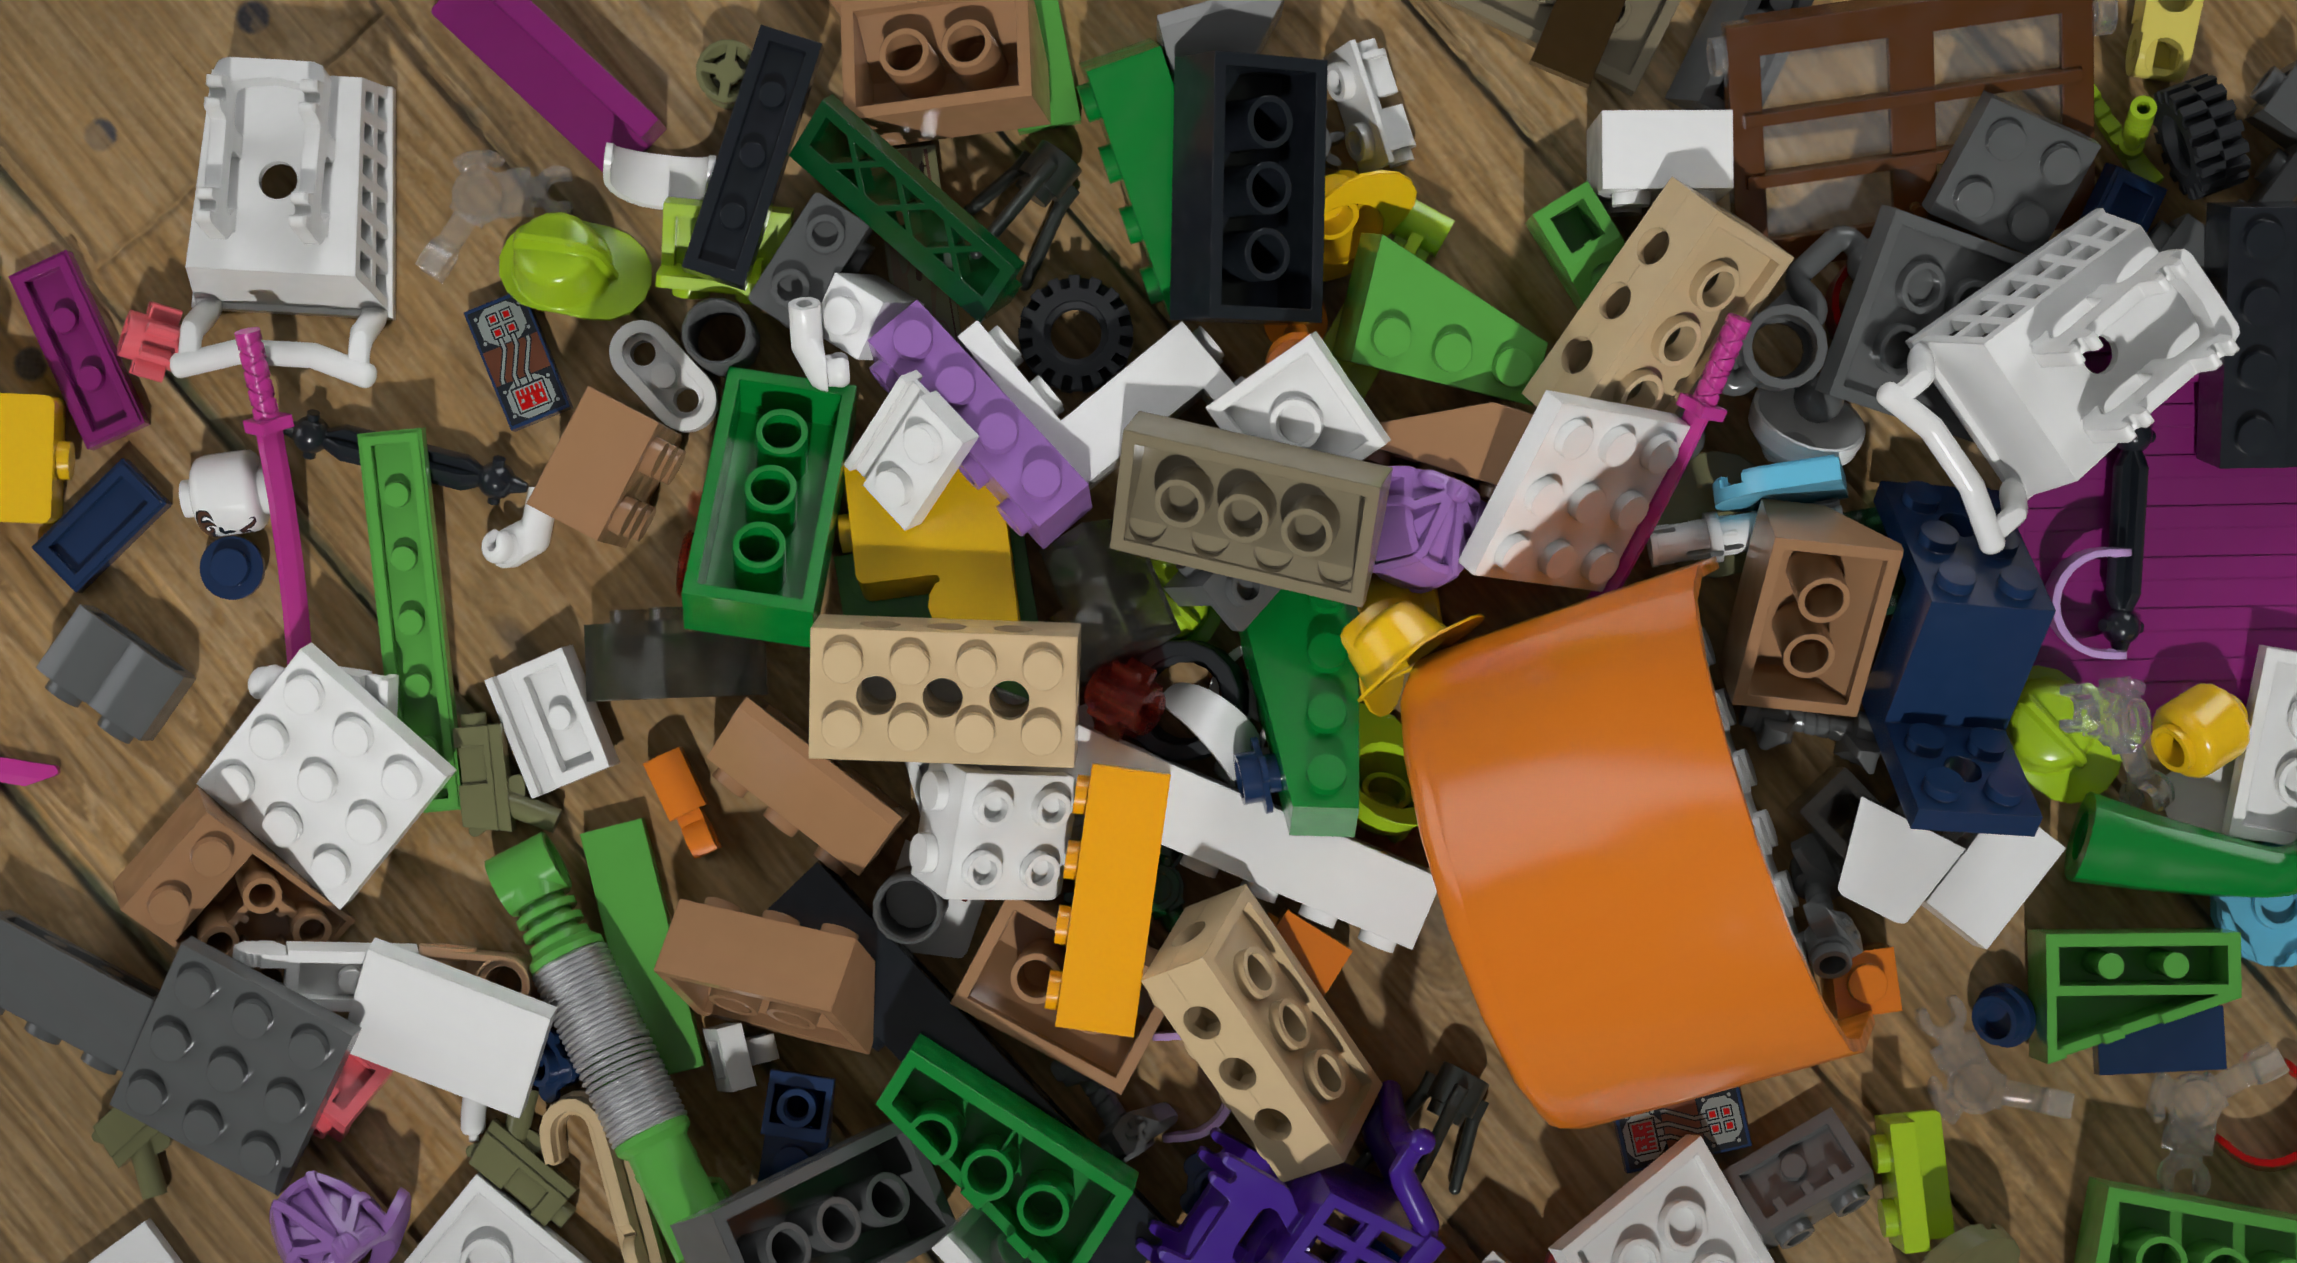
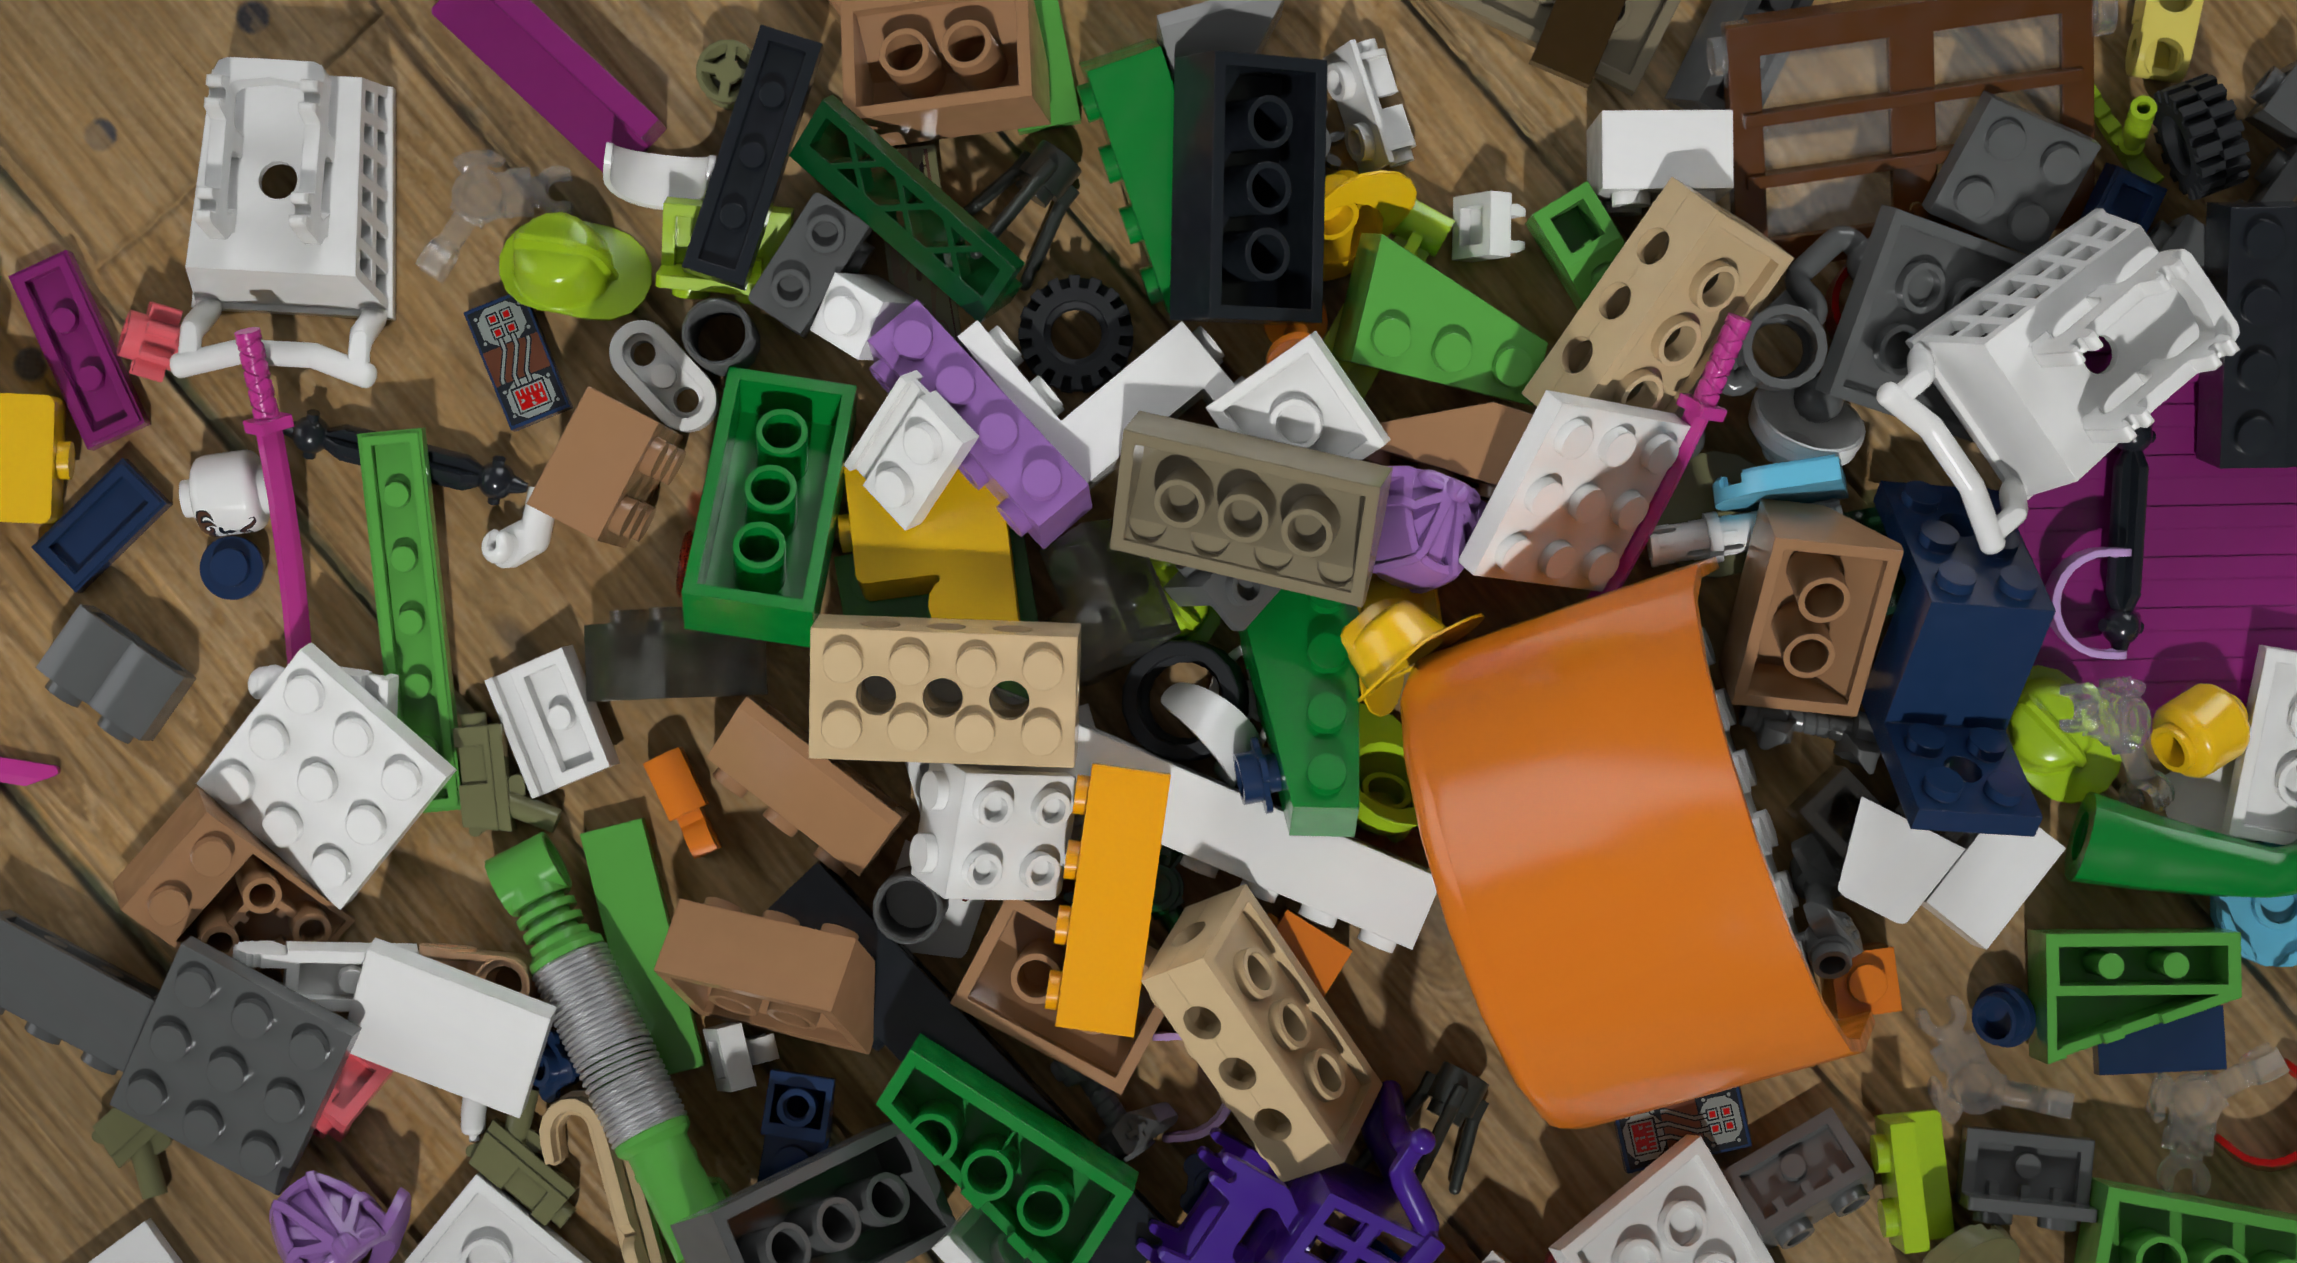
white arm [788,297,850,392] -> none
clear red gear [1085,658,1166,742] -> none
none -> white tile [1452,190,1526,262]
none -> dark grey bracket [1955,1125,2098,1232]

